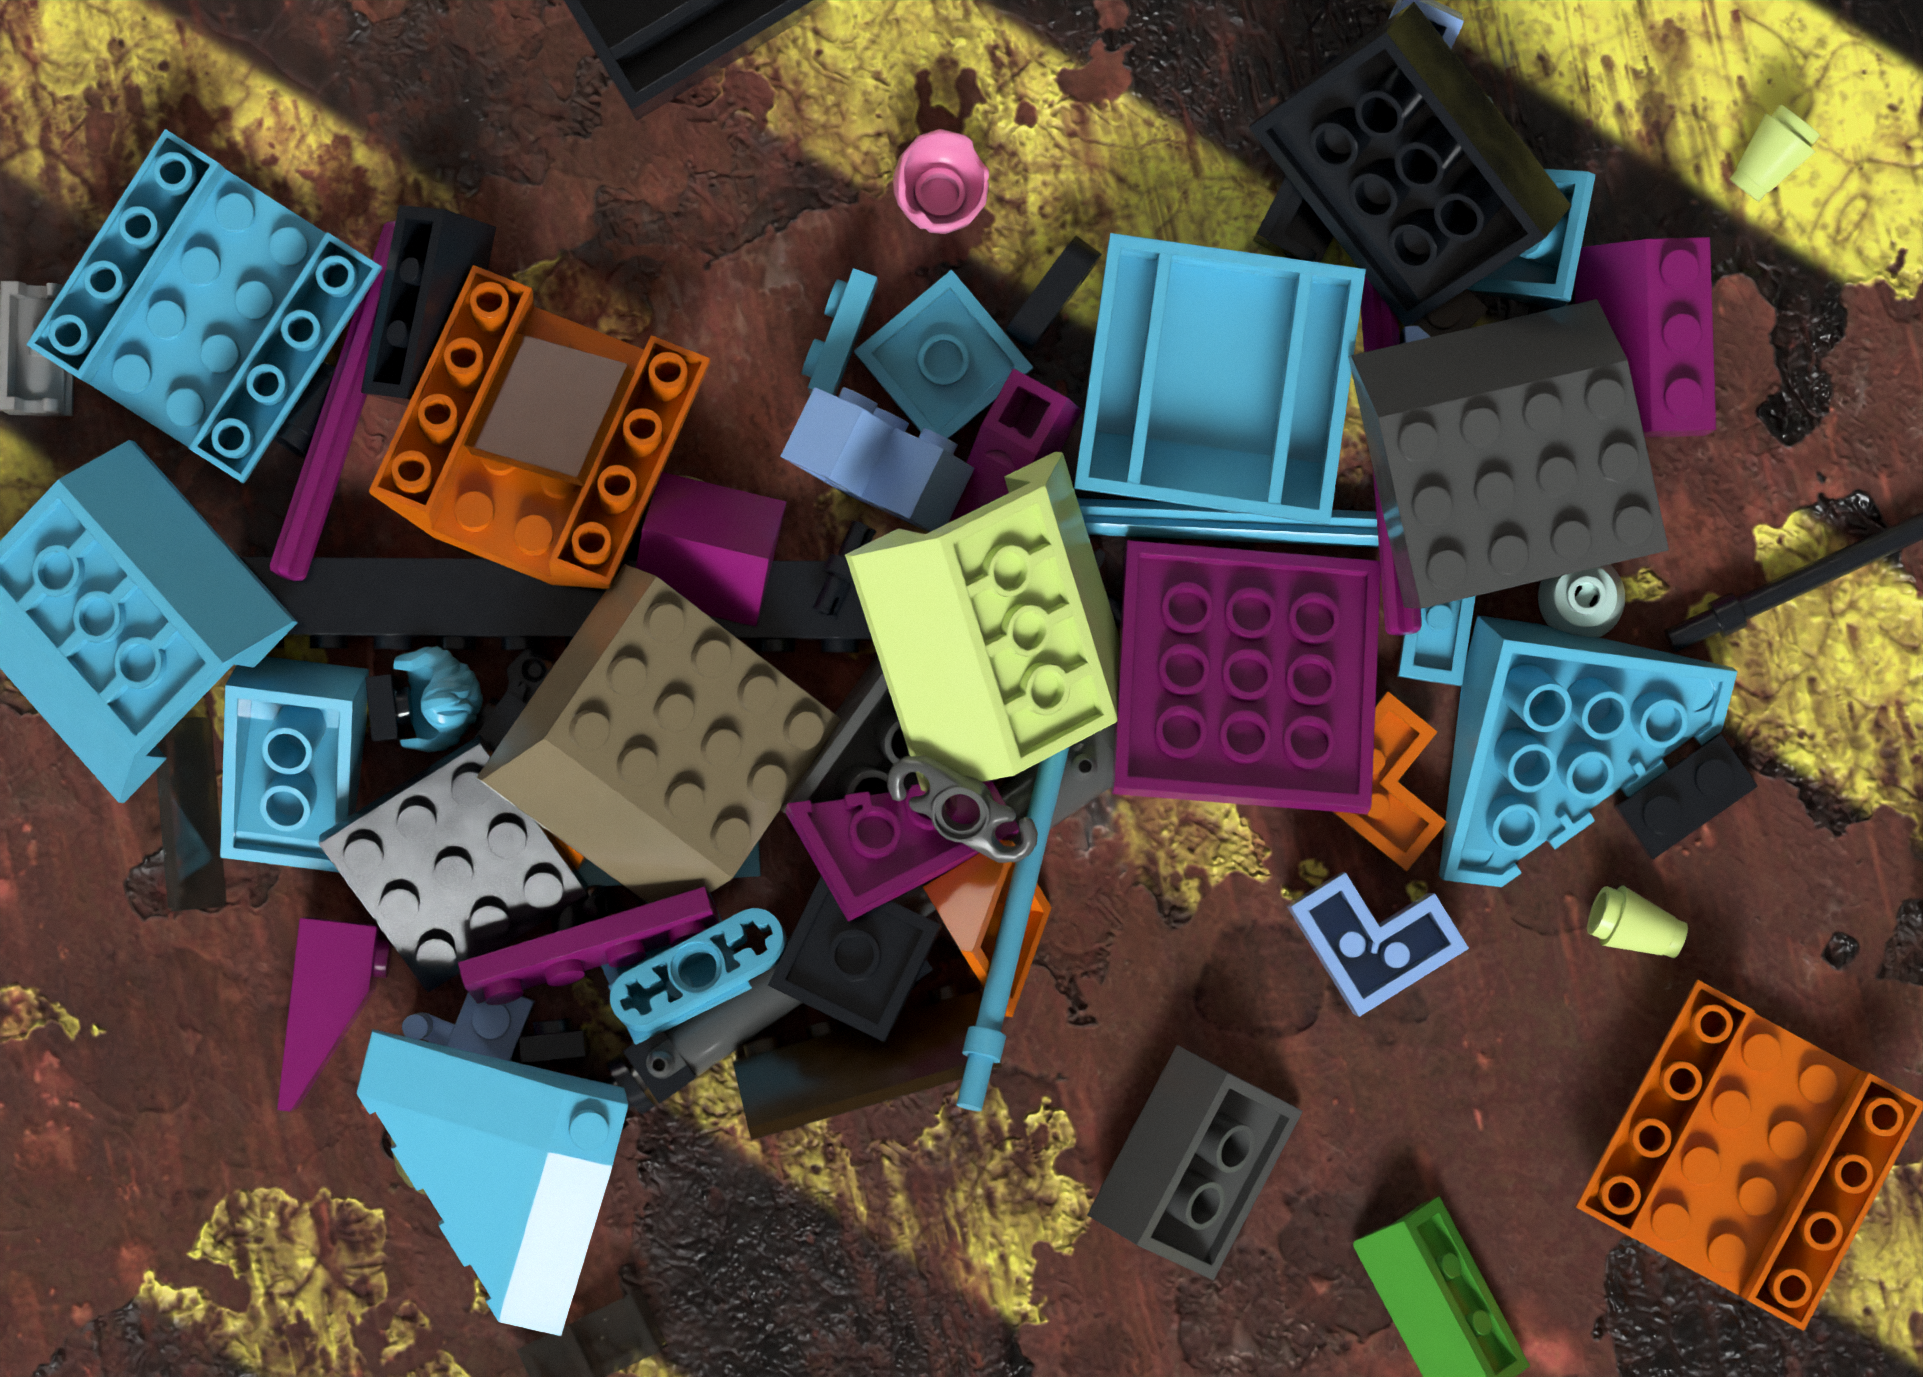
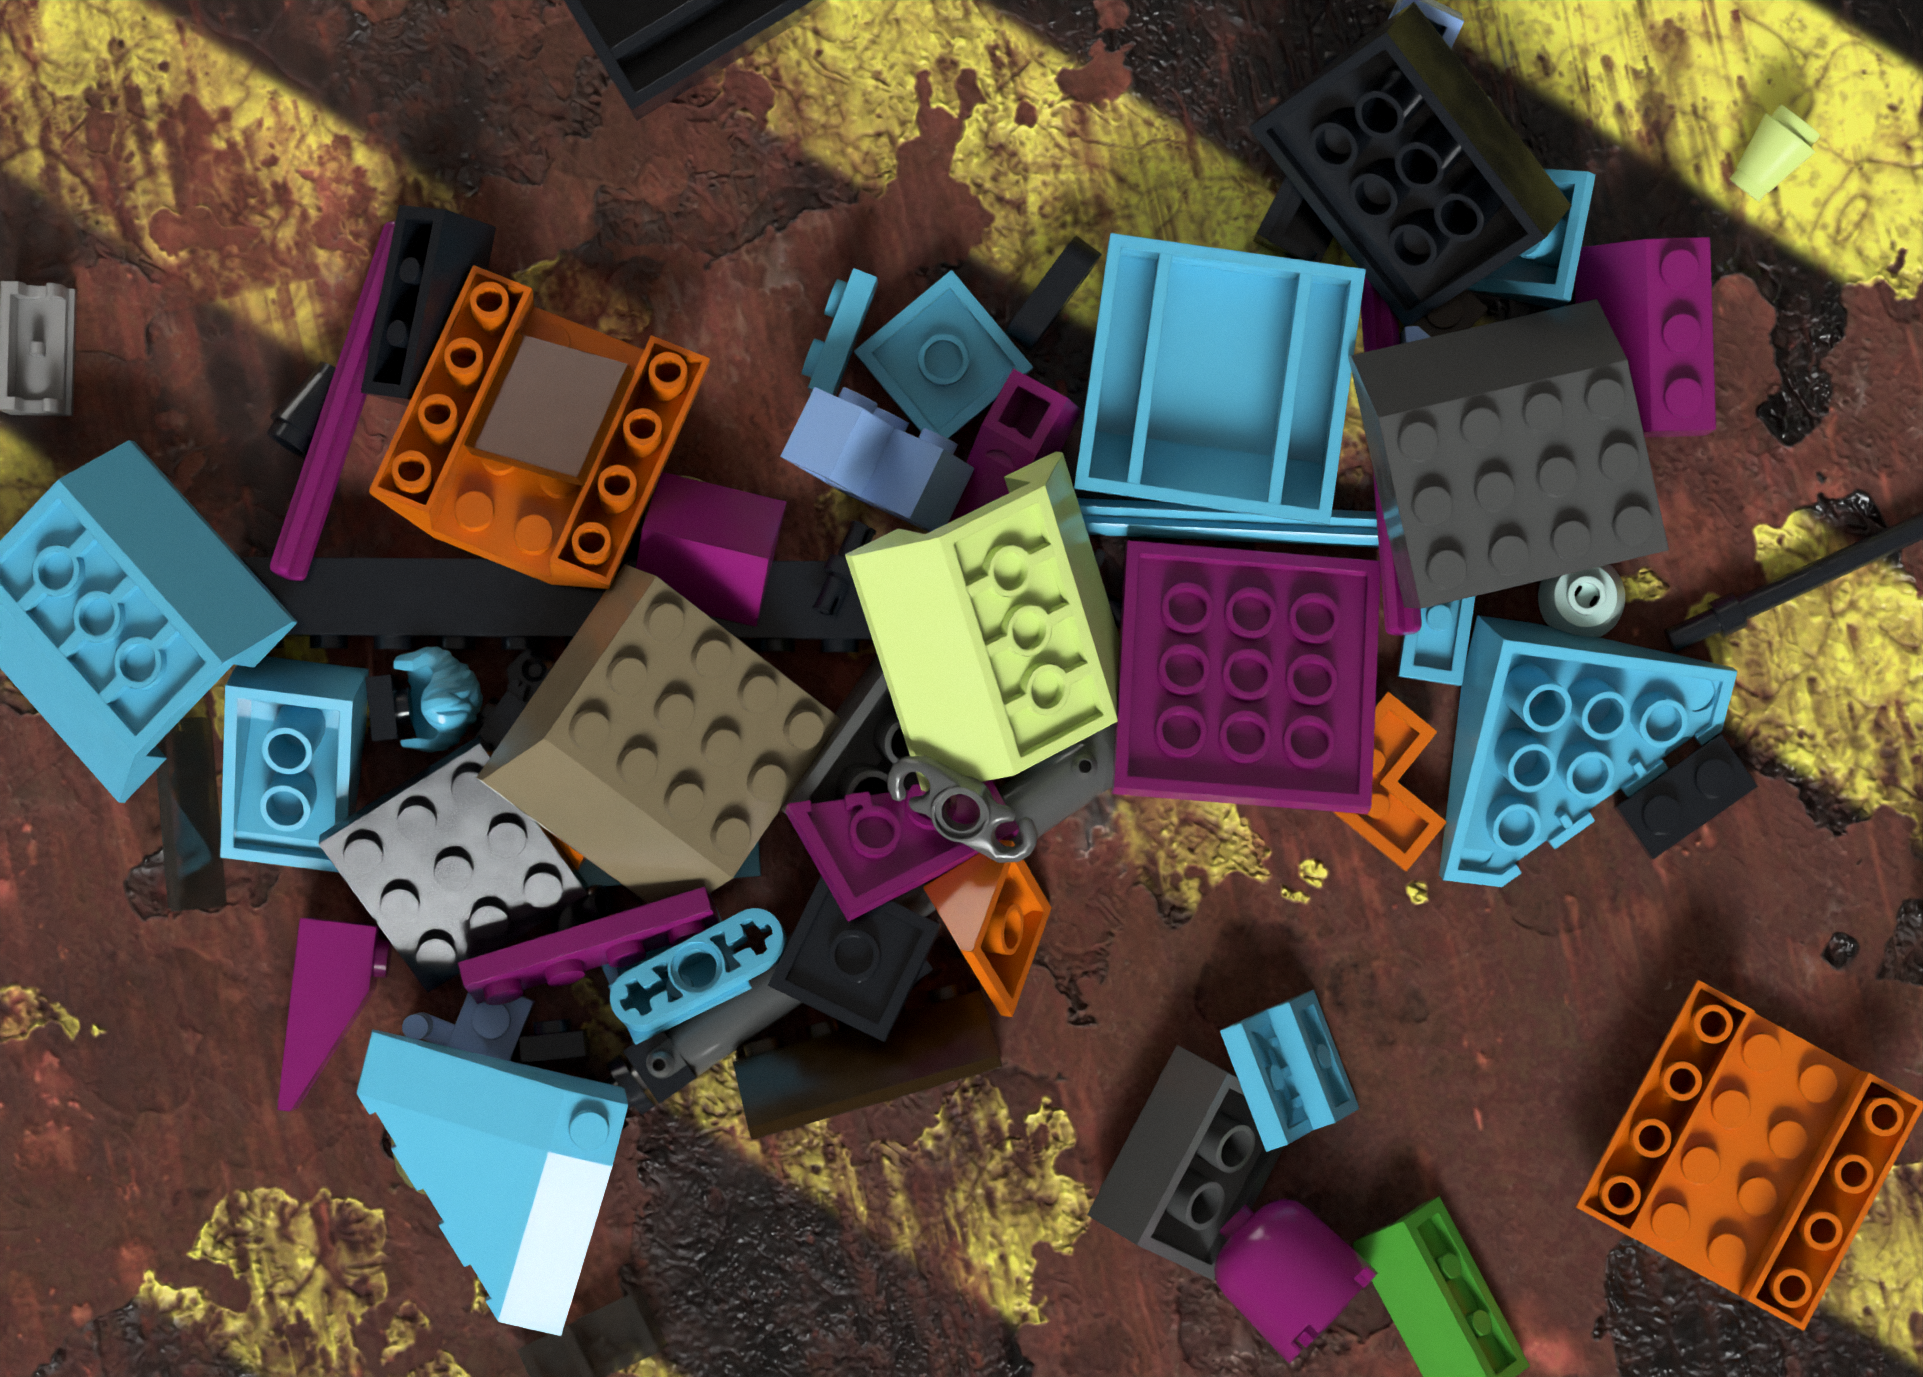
medium azure slope [26,129,383,483] -> none
bright pink hair [893,129,989,234] -> none
medium azure bar [956,747,1070,1111] -> none
light blue brick [1286,872,1469,1017] -> none
yellowish green cone [1587,886,1688,958] -> none
none -> magenta cylinder [1214,1199,1378,1364]
none -> medium azure slope [1220,990,1360,1152]

